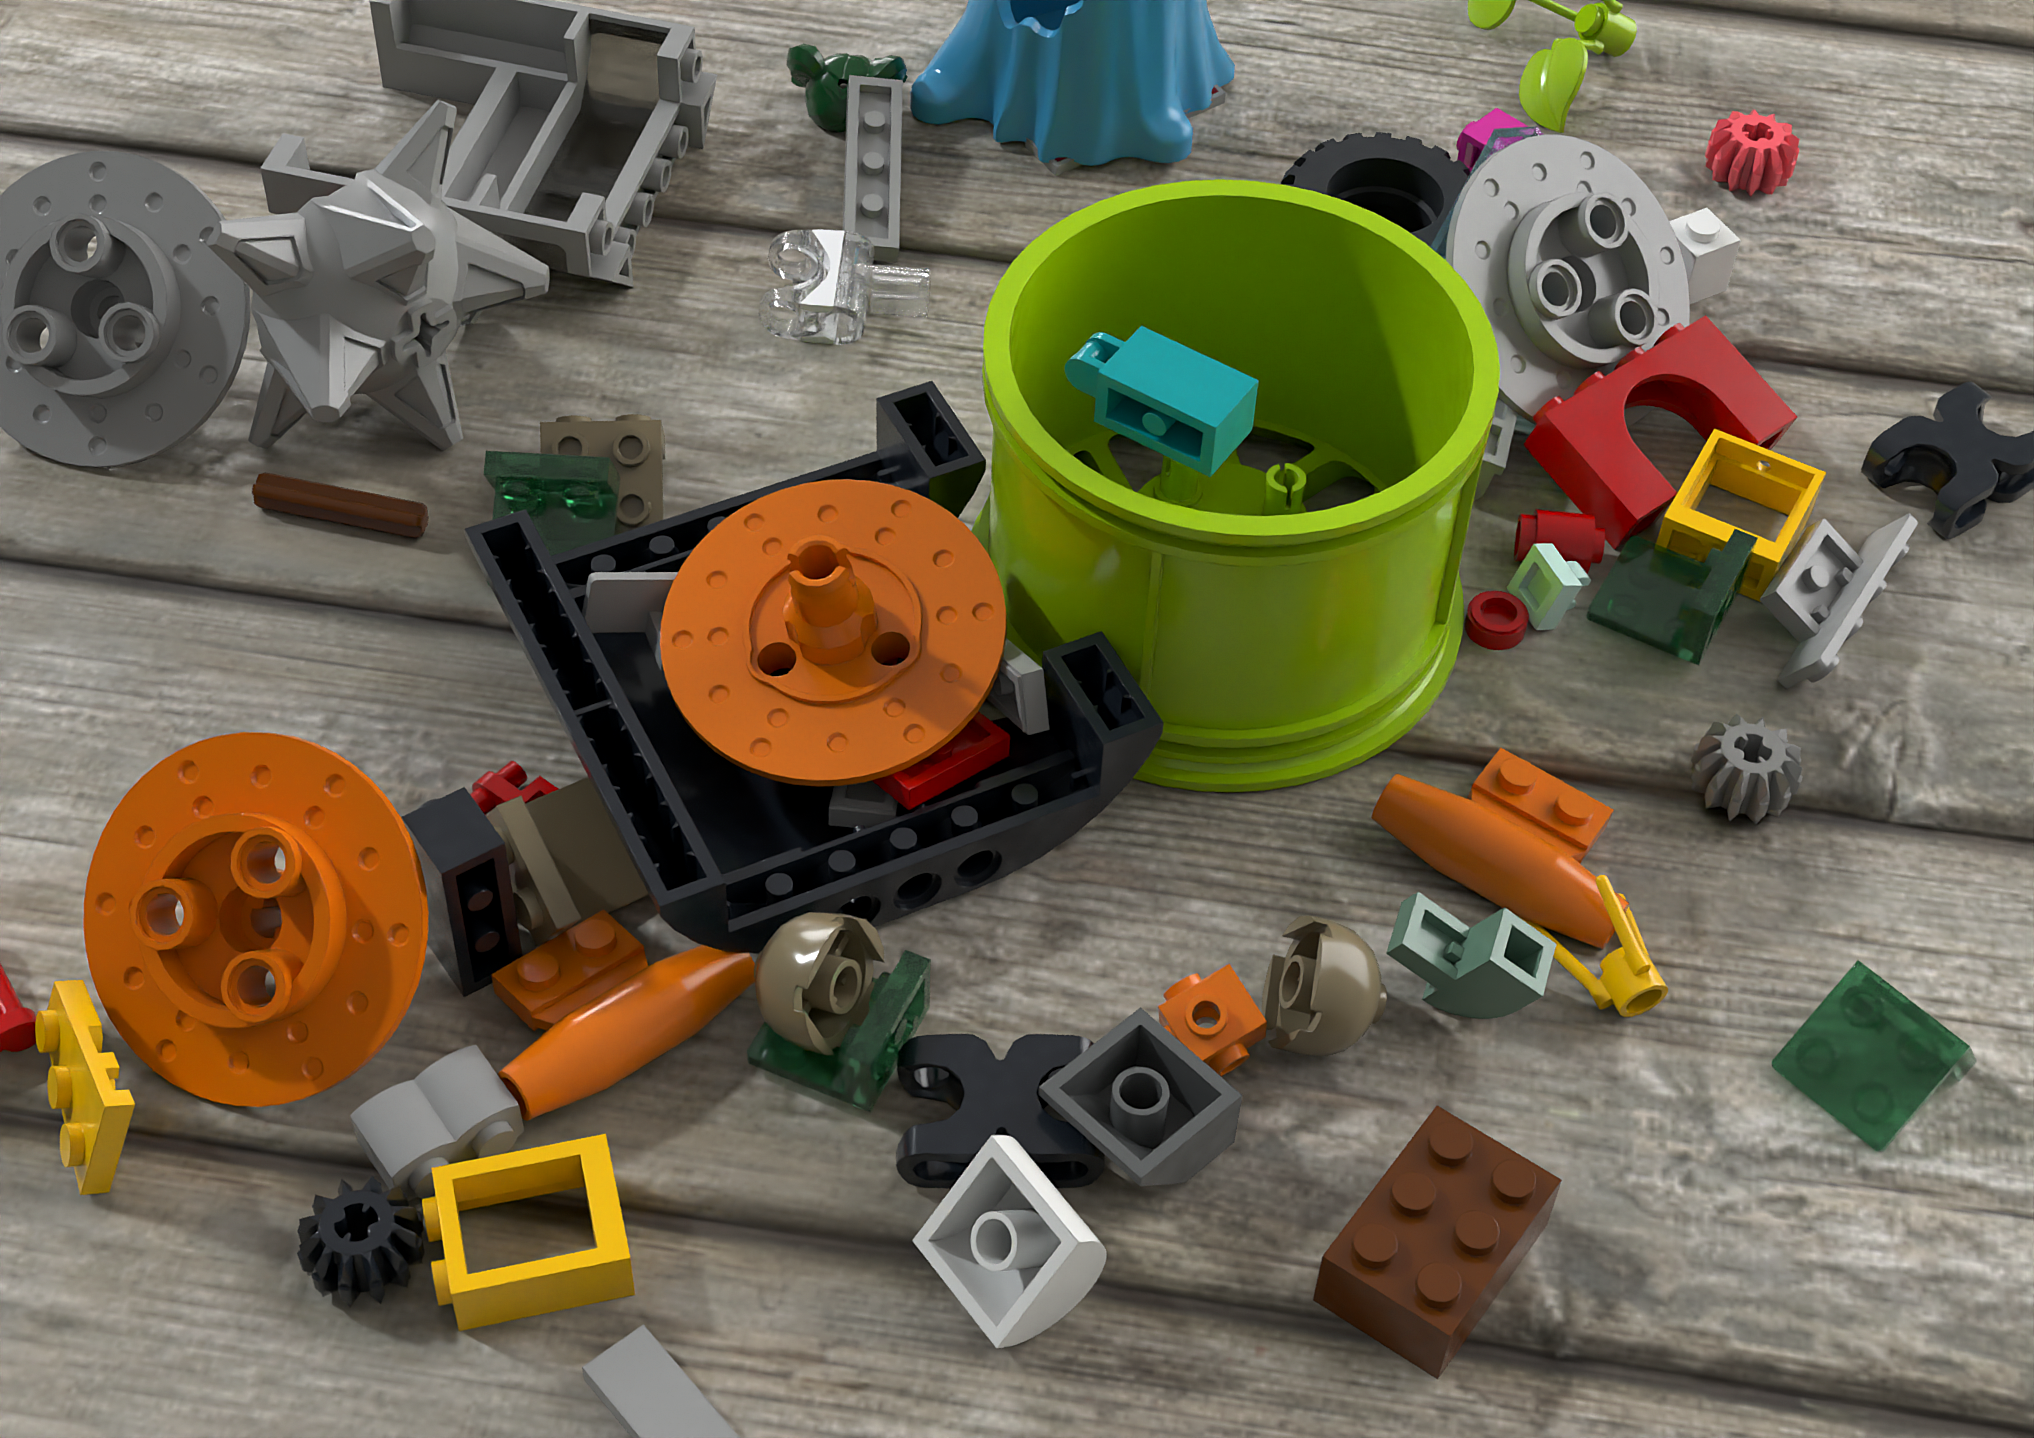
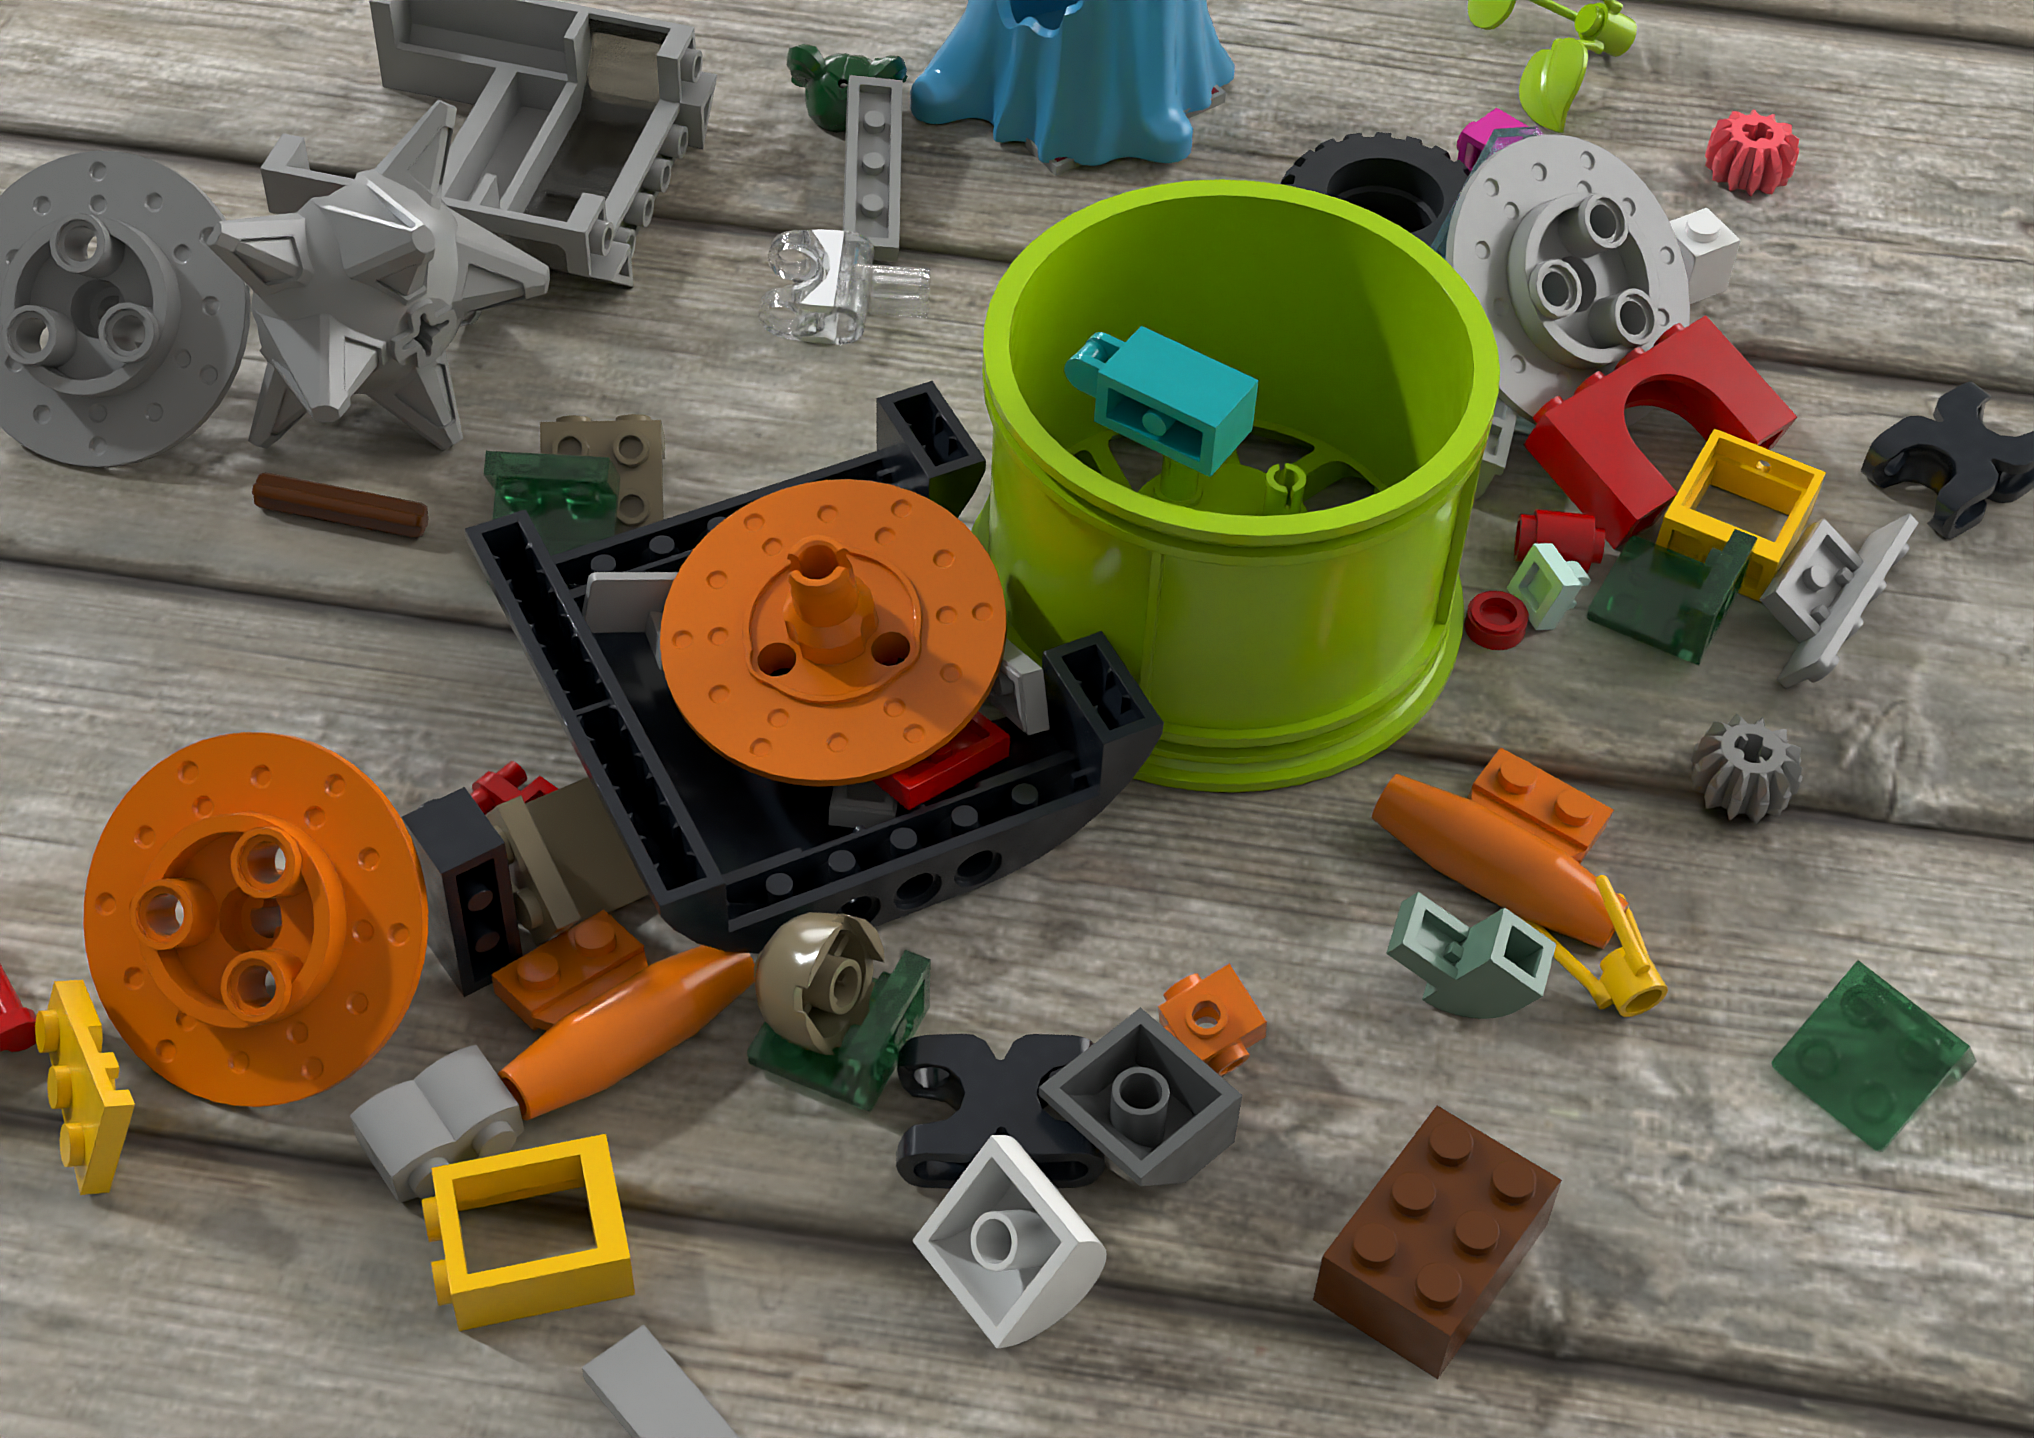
black gear [297,1175,425,1307] -> none
dark tan cylinder [1261,916,1387,1056] -> none

